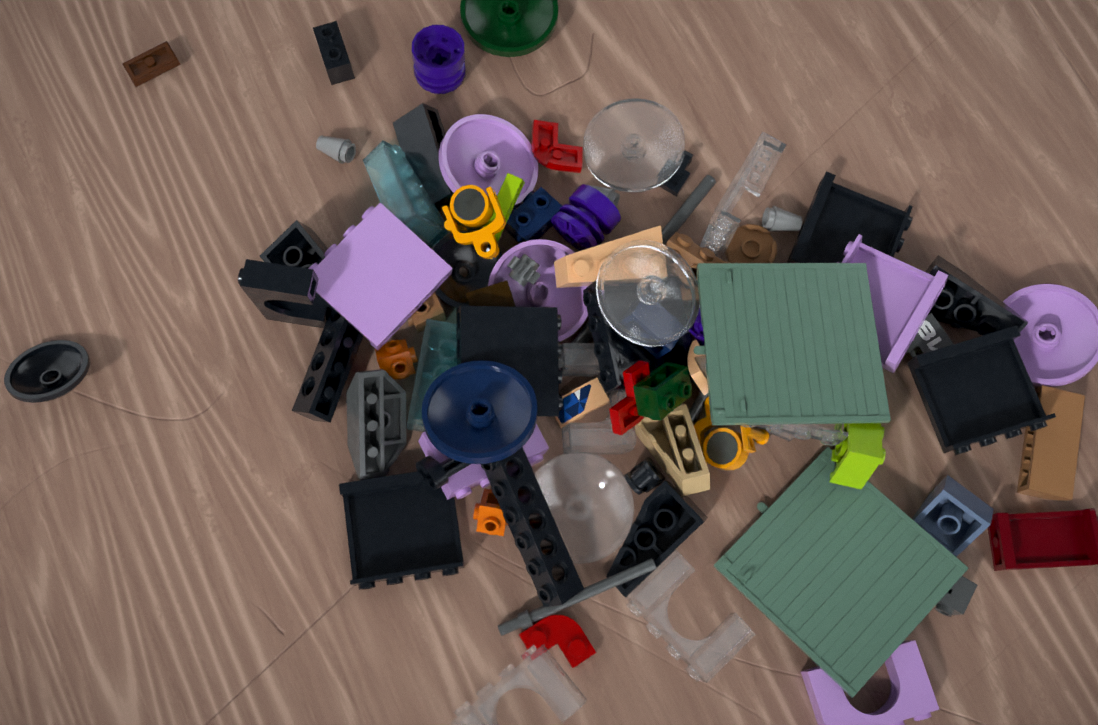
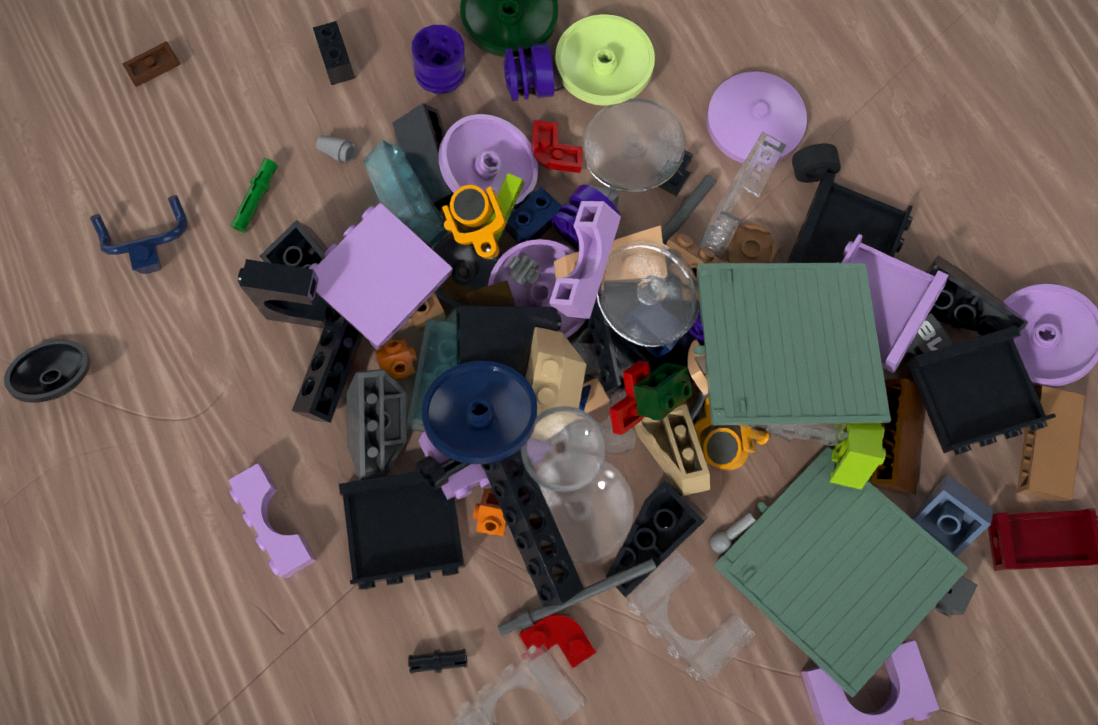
black piece [624,457,666,495] -> none
light grey cone [762,206,802,231] -> none
none -> dark blue piece [90,195,188,274]
none -> lavender arch [228,463,316,578]
none -> green pin [230,158,279,233]
none -> black pin [408,649,468,674]
none -> dark purple wheel [503,43,555,102]
none -> clear dish [521,406,606,492]
none -> tan wedge [526,327,586,440]
none -> lavender arch [549,201,621,319]
none -> yellowish green dish [555,14,655,106]
none -> lavender dish [707,71,807,166]
none -> light grey bar [710,512,756,554]
none -> black tyre [792,143,841,183]
none -> reddish brown brick [871,379,924,495]

